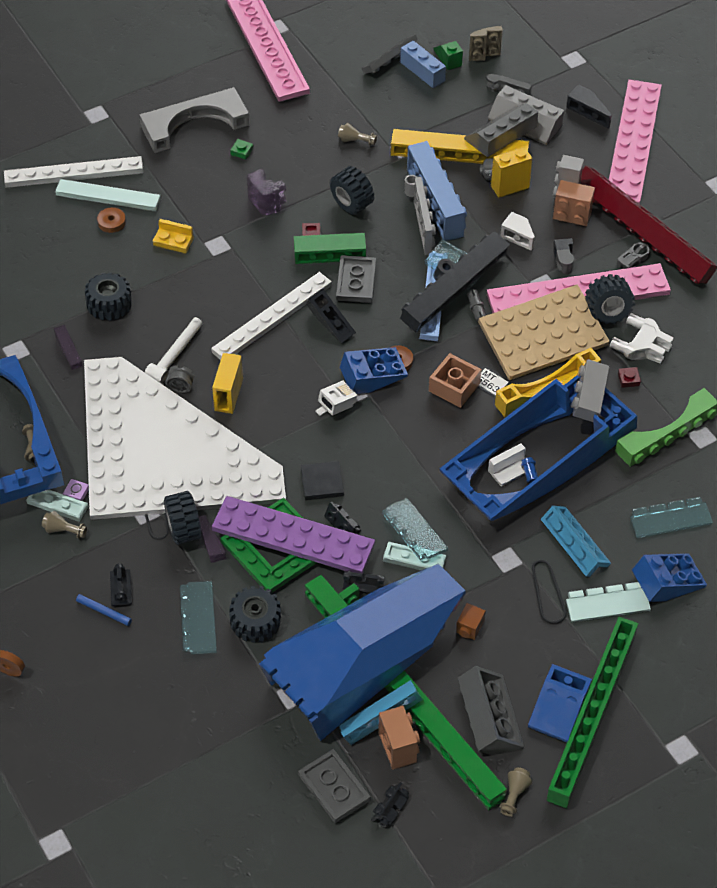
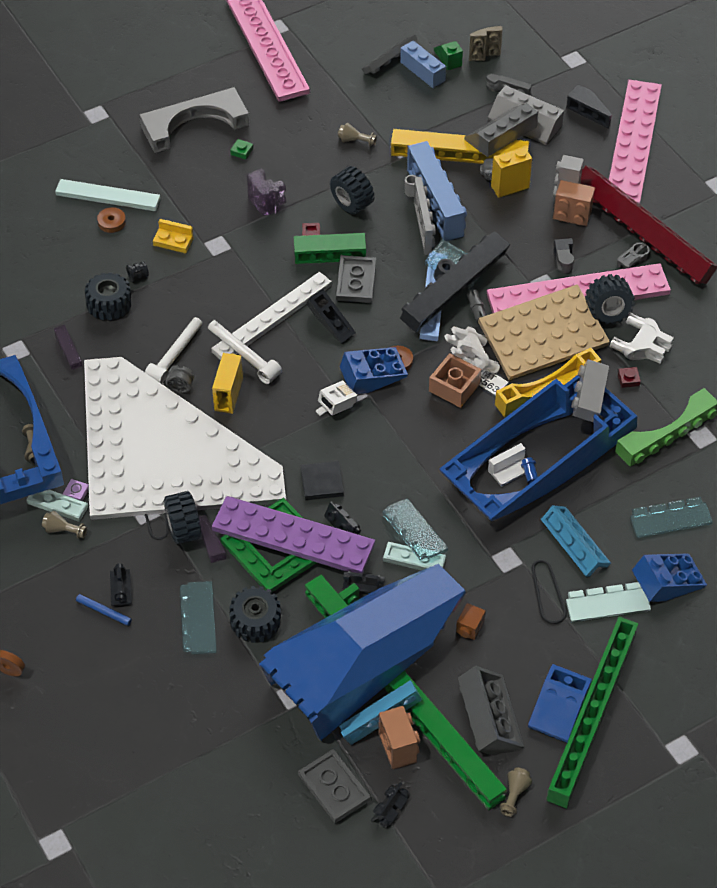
white plate [4,156,143,188] -> none
white slope [501,212,534,251] -> none
none -> black bush [126,261,149,282]
none -> white piece [208,320,282,384]
none -> white connector [444,326,500,373]

